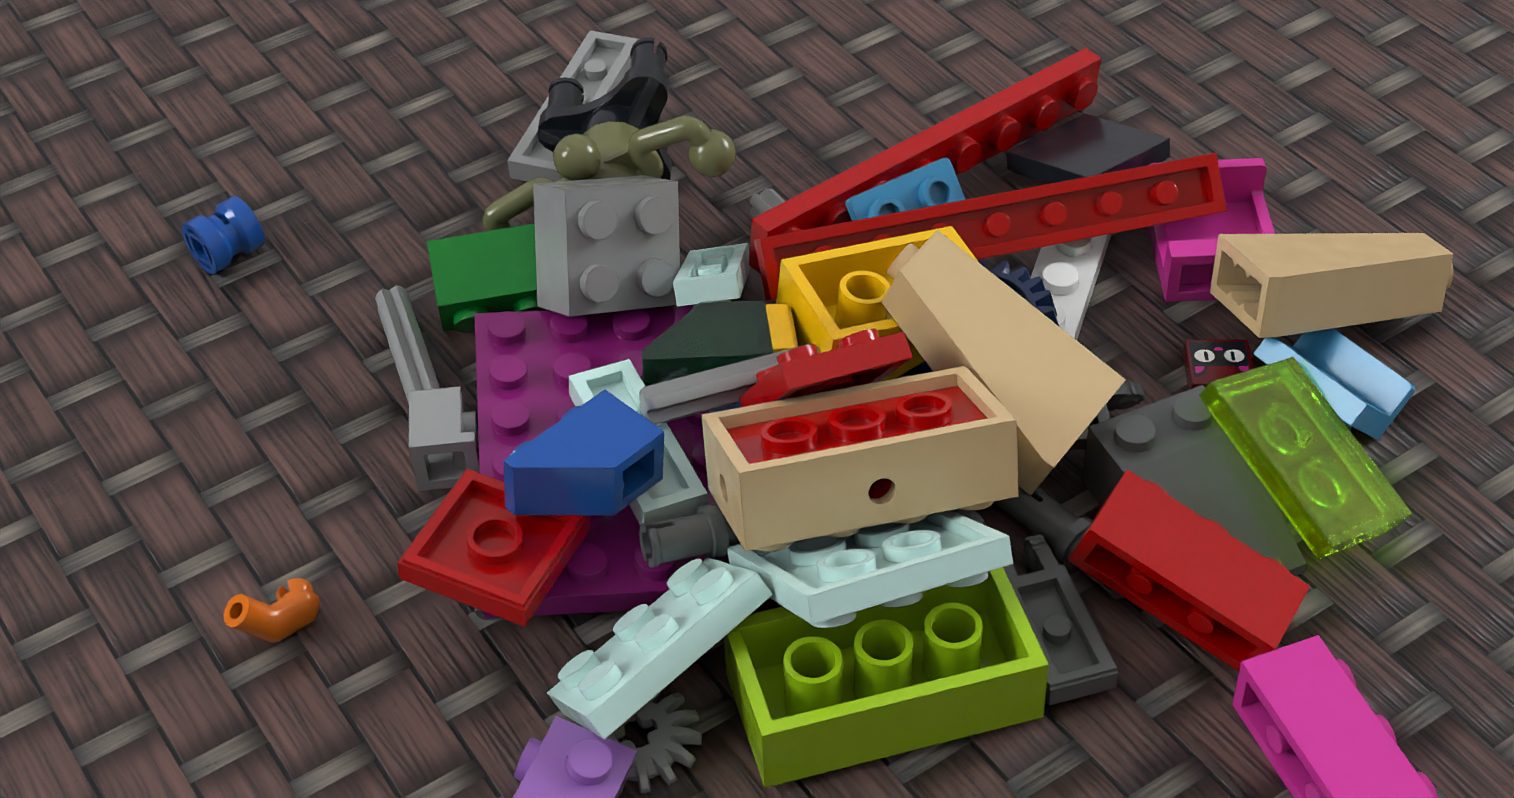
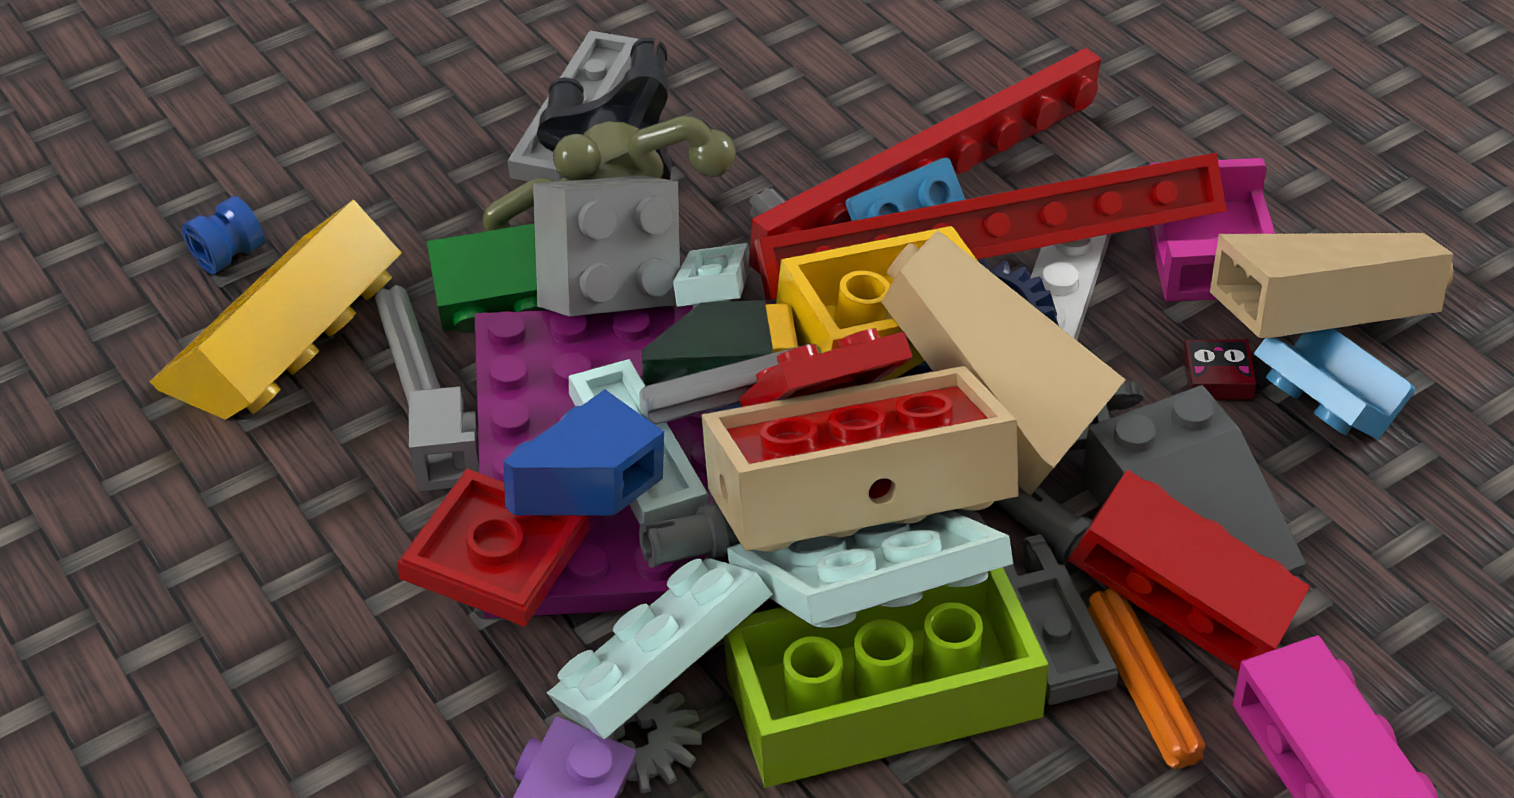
orange arm [223,578,320,643] -> none
black tile [1006,113,1170,184] -> none
clear neon green tile [1199,357,1413,559] -> none
none -> yellow slope [149,199,402,420]
none -> orange axle [1088,588,1206,770]

